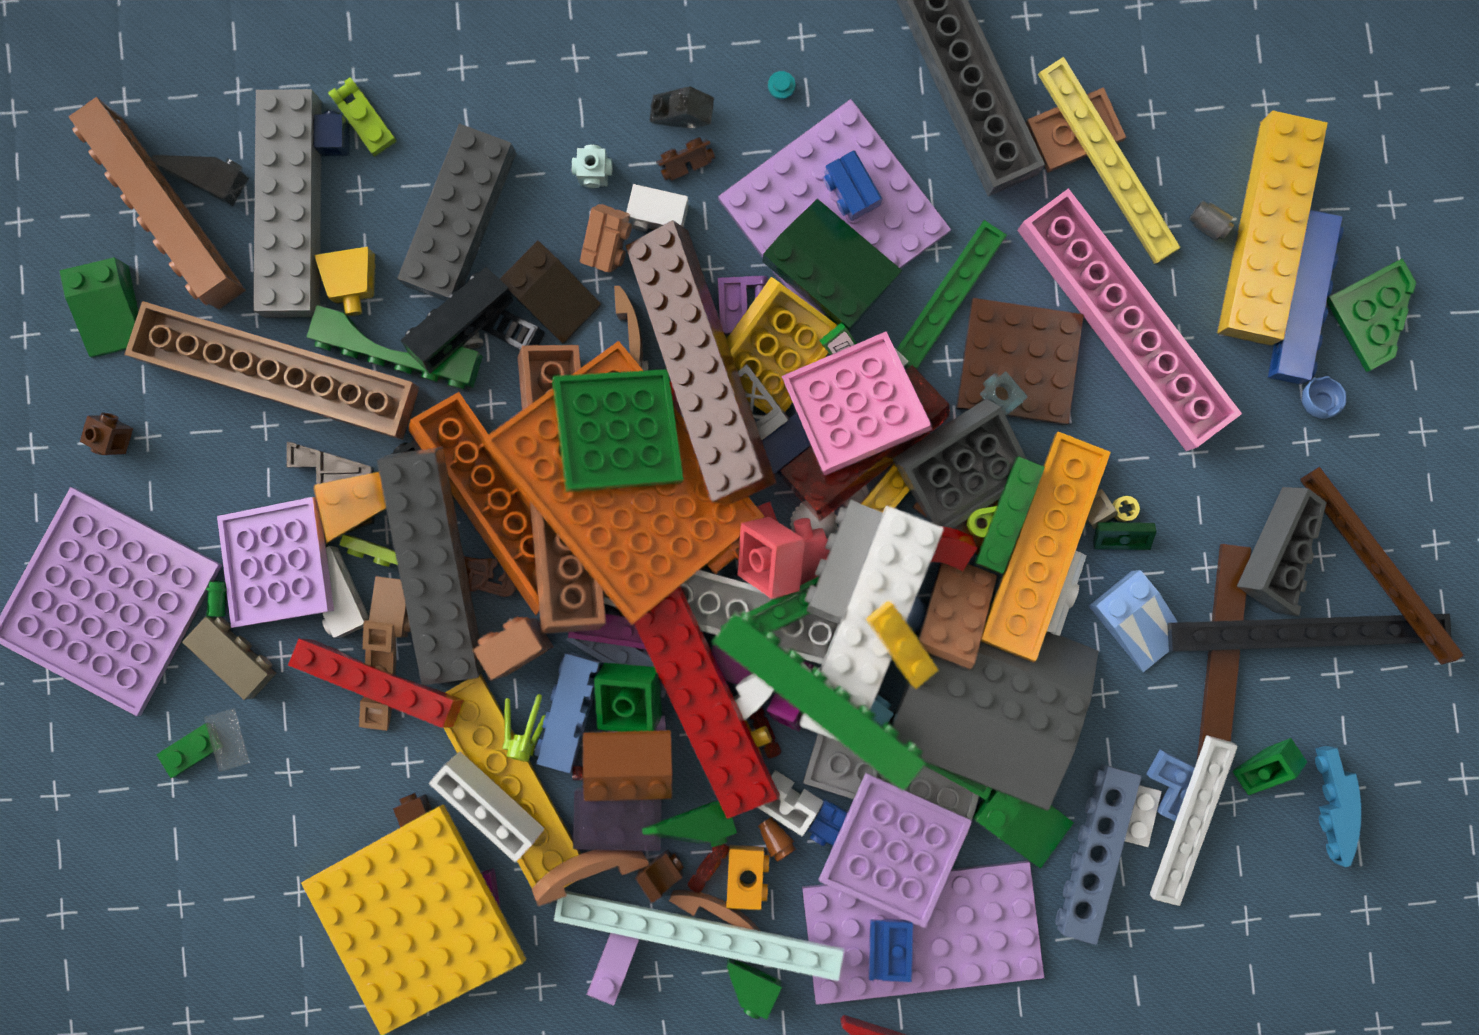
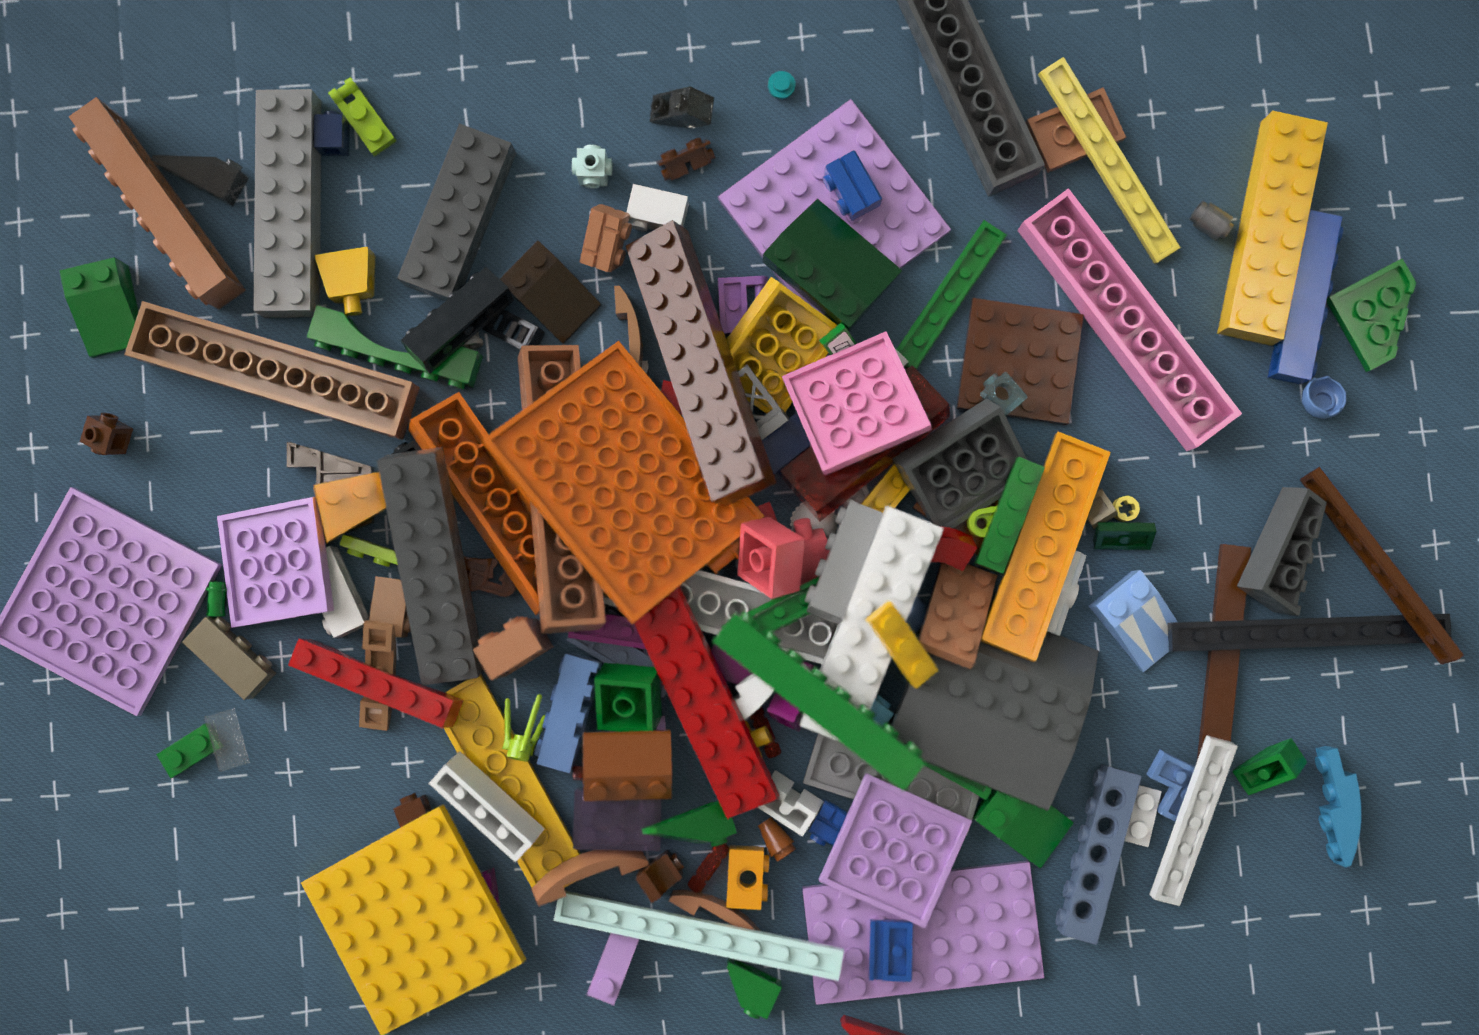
green plate [552,369,683,492] -> none

